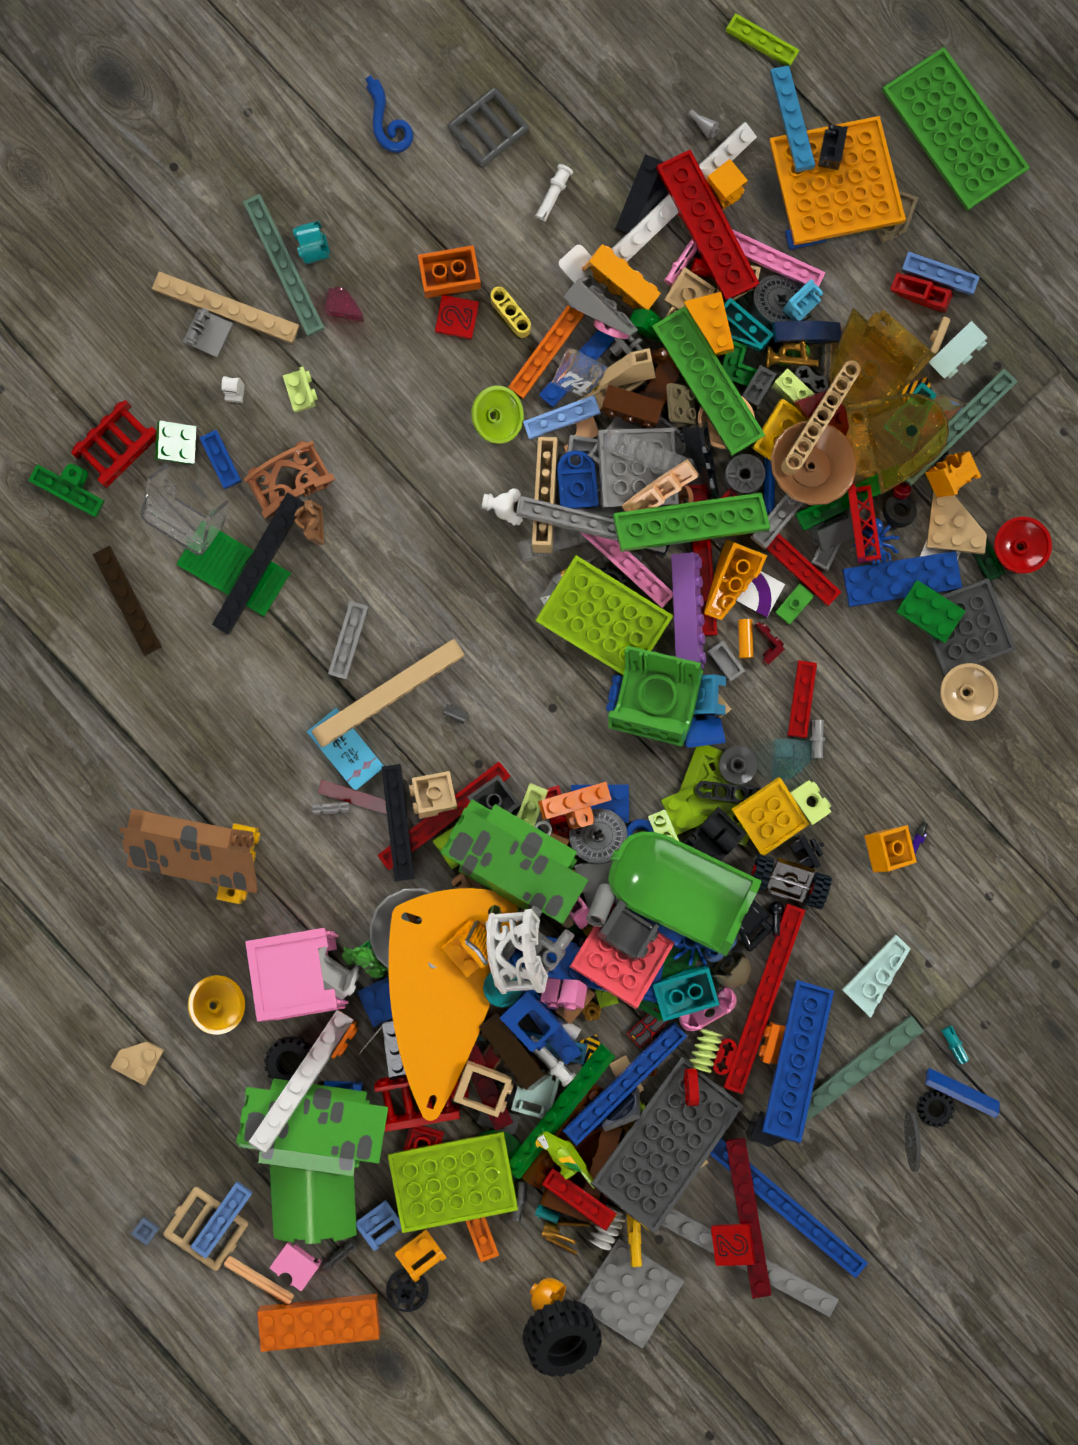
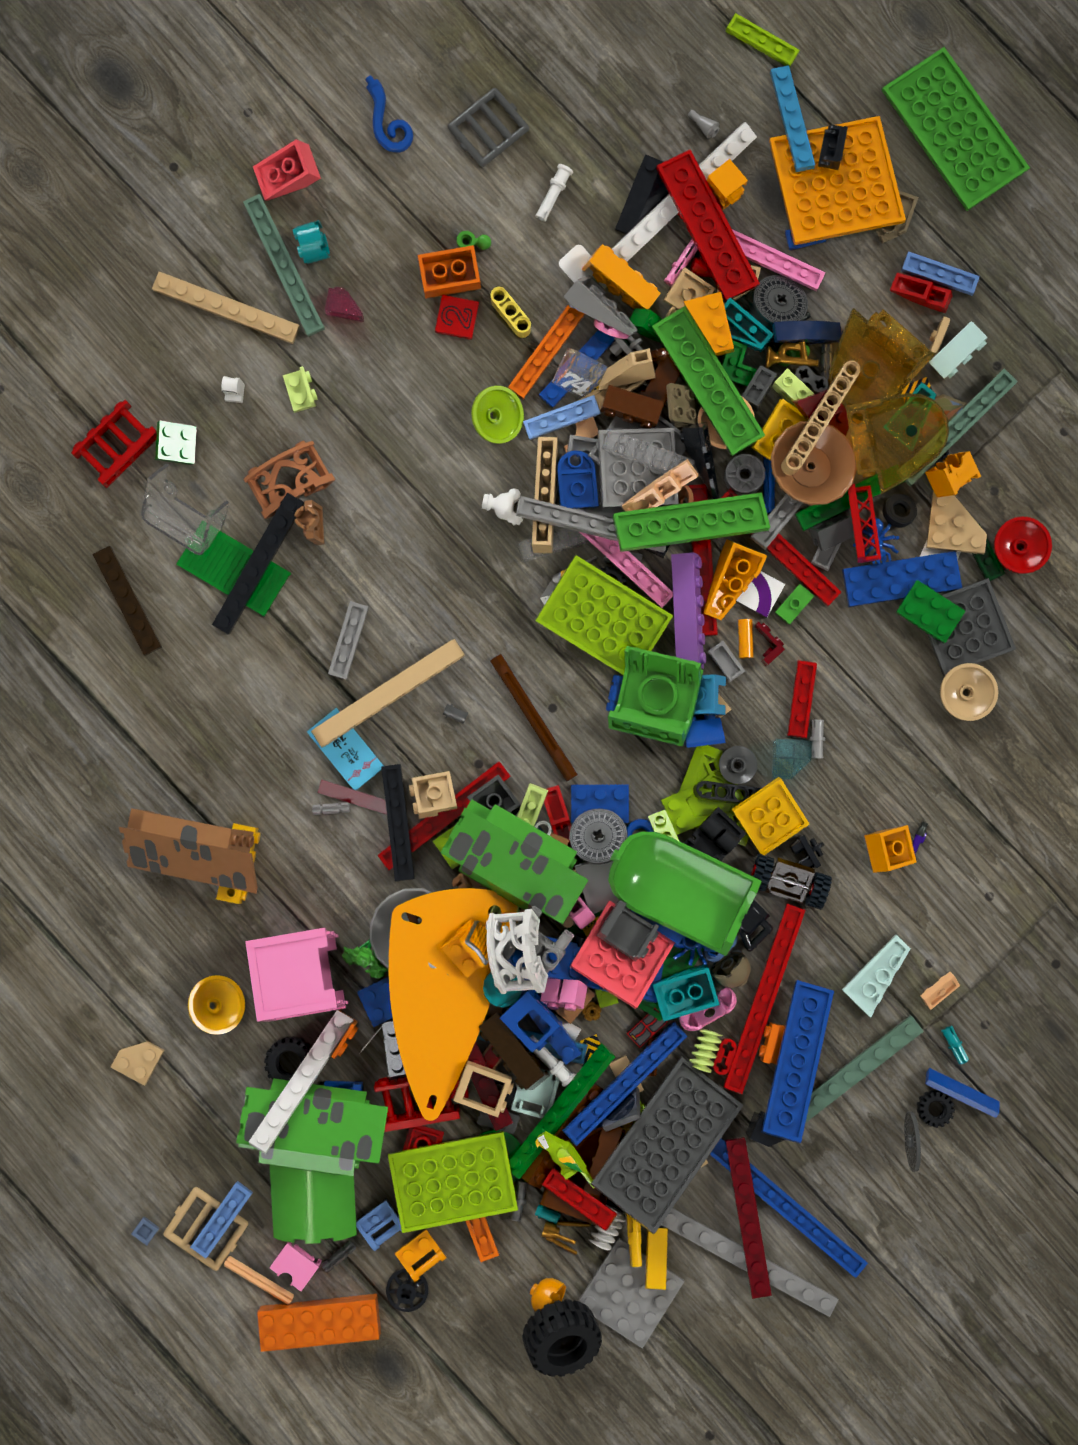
green plate [28,463,105,517] -> none
light grey hinge [183,308,233,357] -> none
blue plate [199,430,242,489] -> none
white panel [318,947,360,1000] -> none
orange plate [538,782,612,830] -> none
light grey pin [586,884,616,927] -> none
red beam [684,1068,699,1106] -> none
red tile [711,1224,755,1266] -> none
black bar [769,901,784,936] -> none
medium azure hinge [782,279,823,321] -> none
yellowish green brick [790,780,831,825] -> none
dark red plate [893,481,912,499] -> none
none -> coral slope [253,139,321,201]
none -> bright green plate [457,231,491,250]
none -> reddish brown piece [490,654,578,782]
none -> yellow tile [645,1228,668,1290]
none -> light nougat plate [920,972,960,1010]

